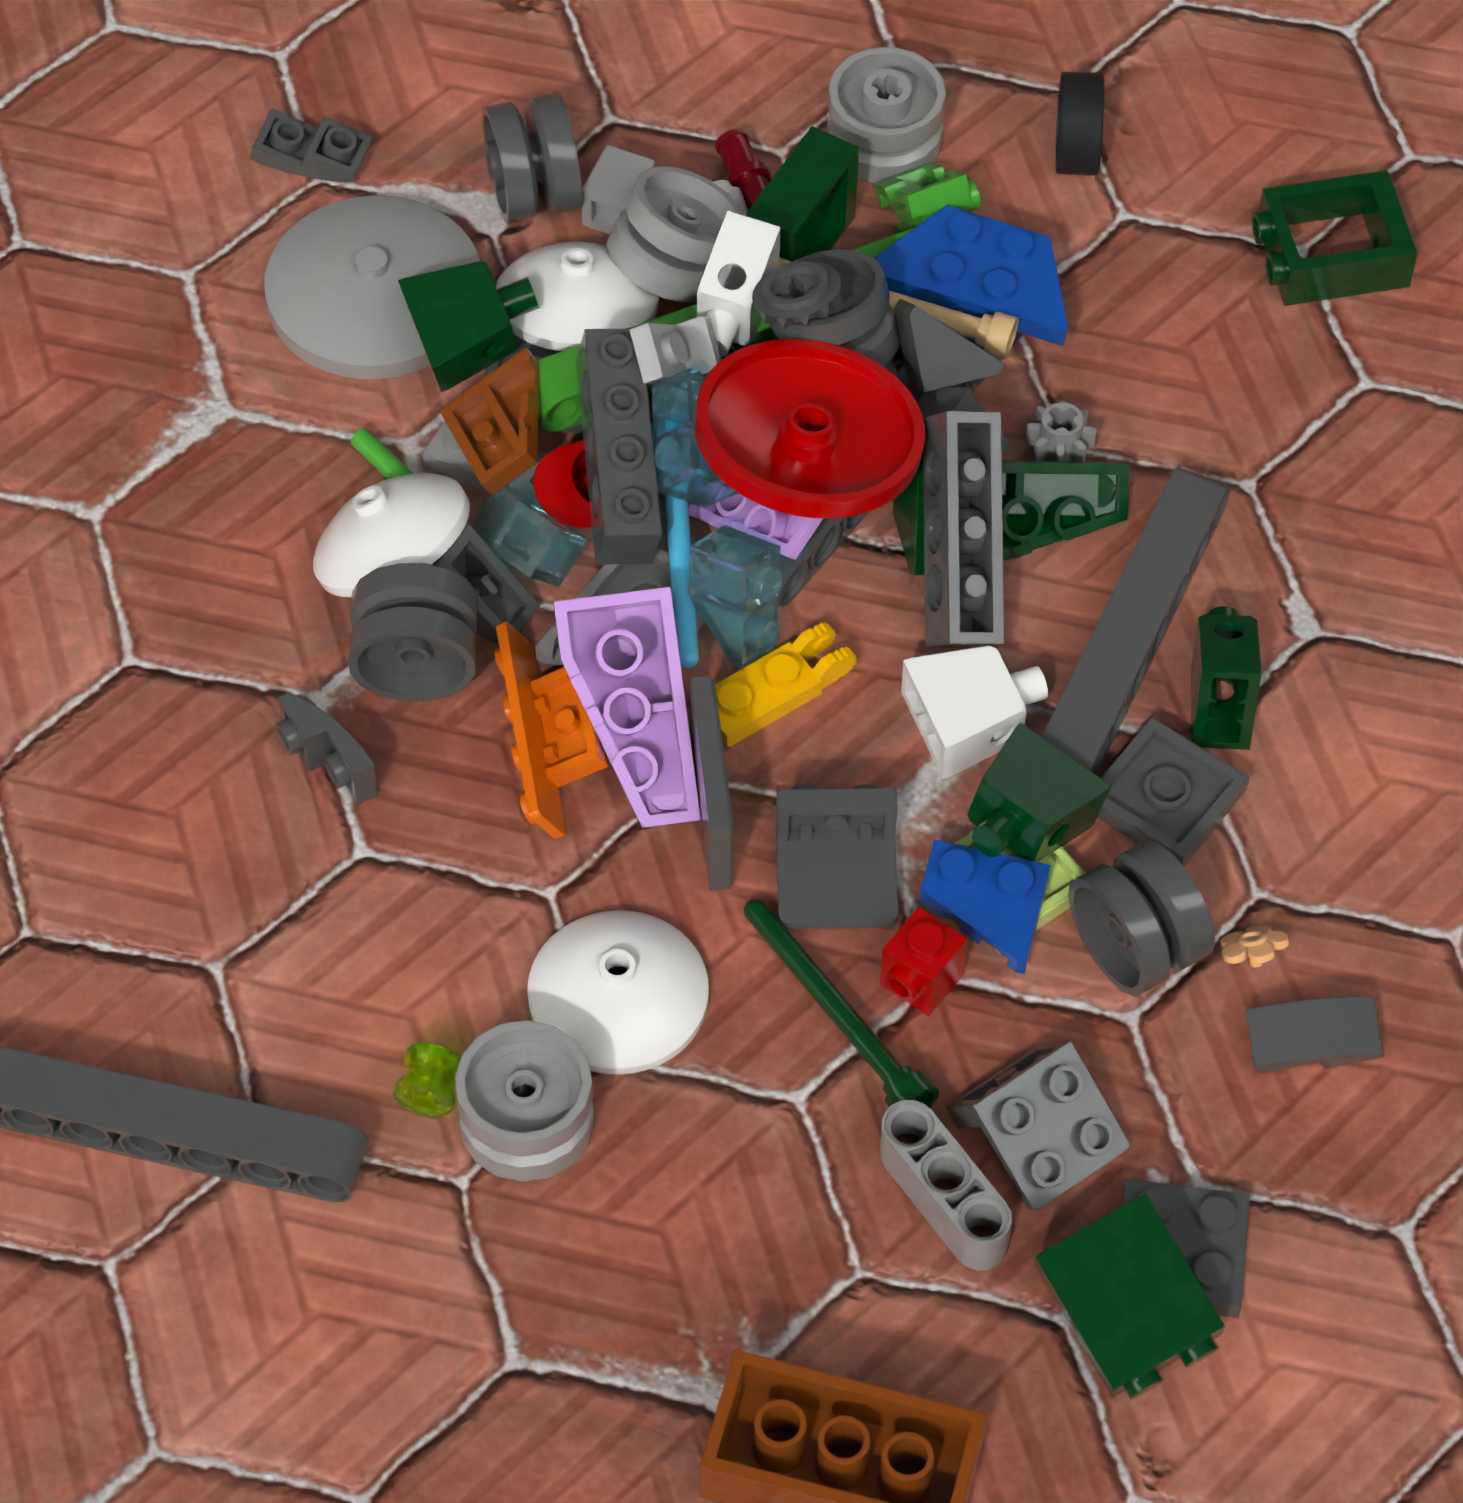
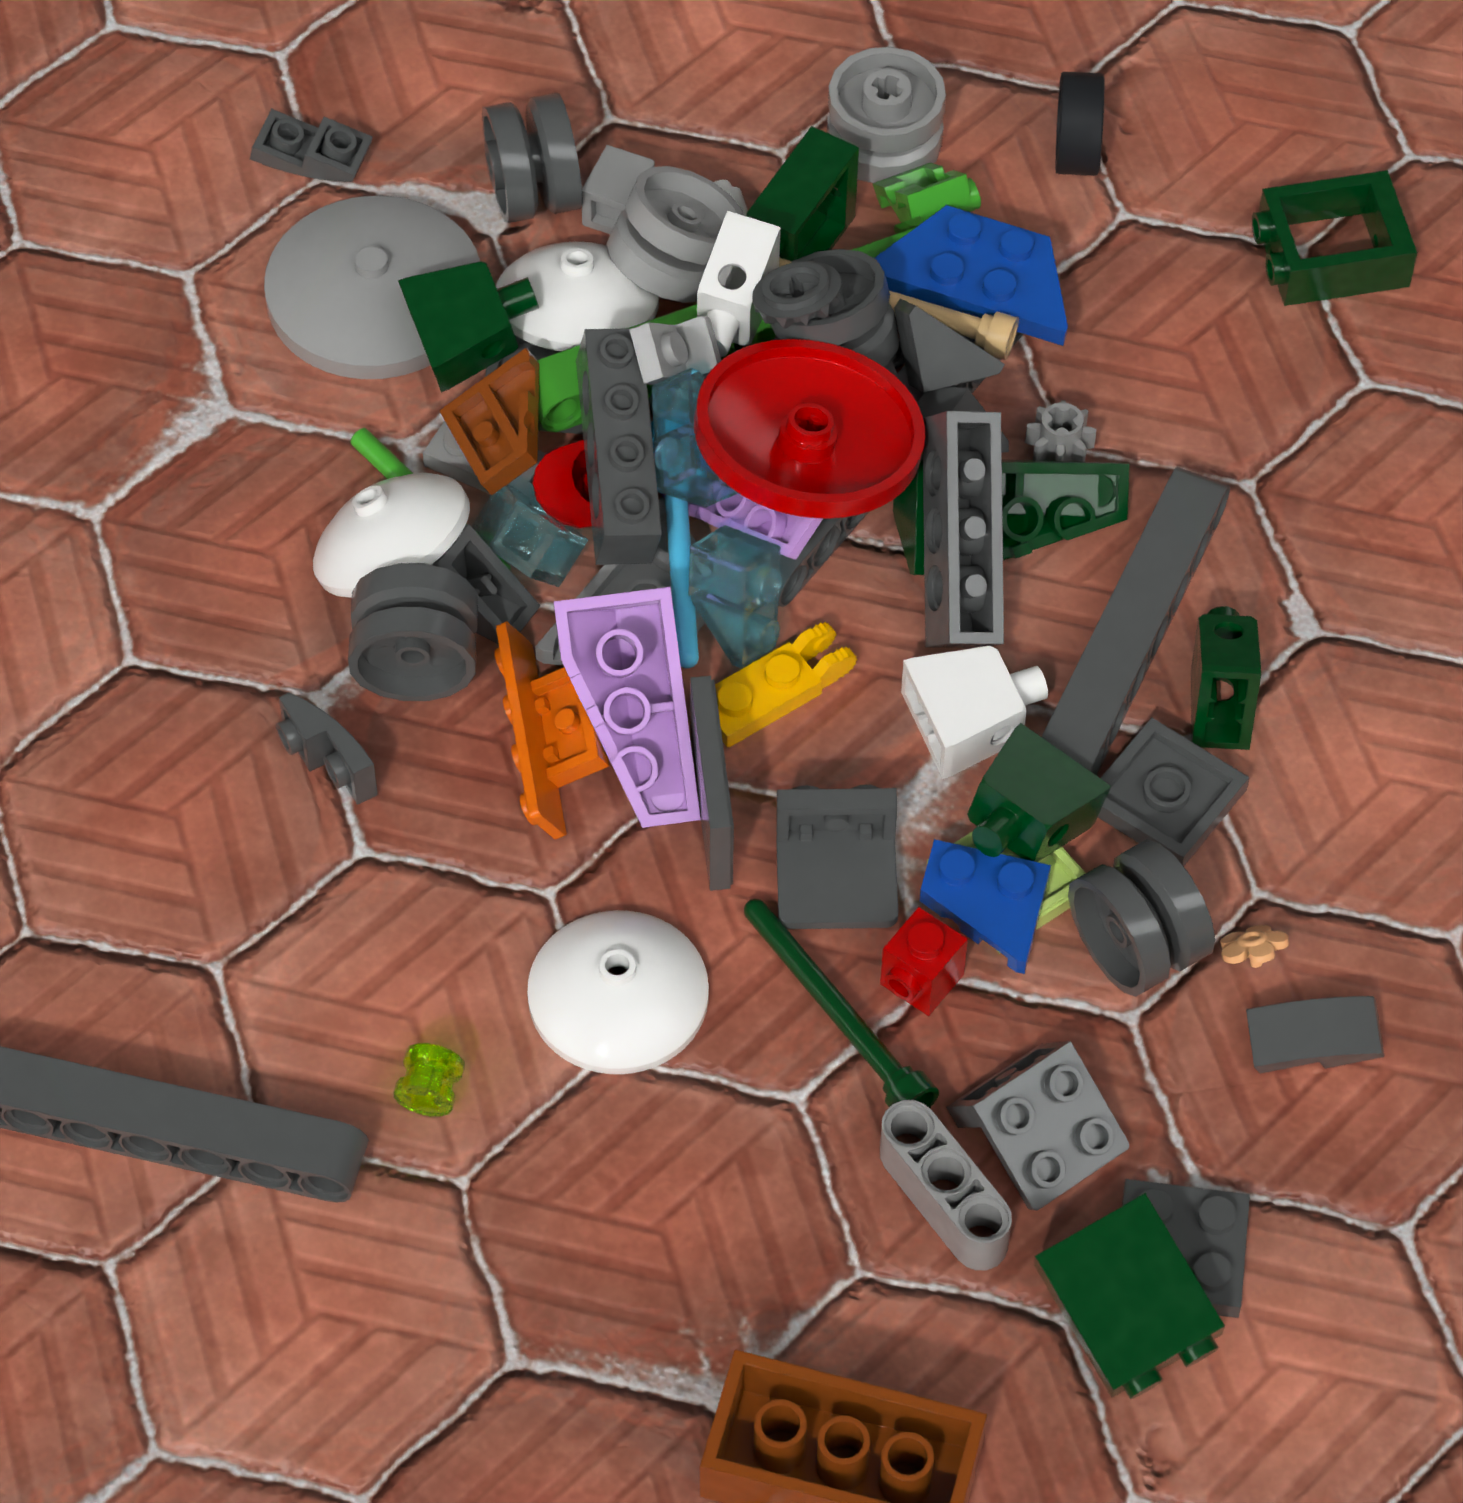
light grey wheel [455,1020,594,1182] -> none
dark red pin [715,129,771,210] -> none

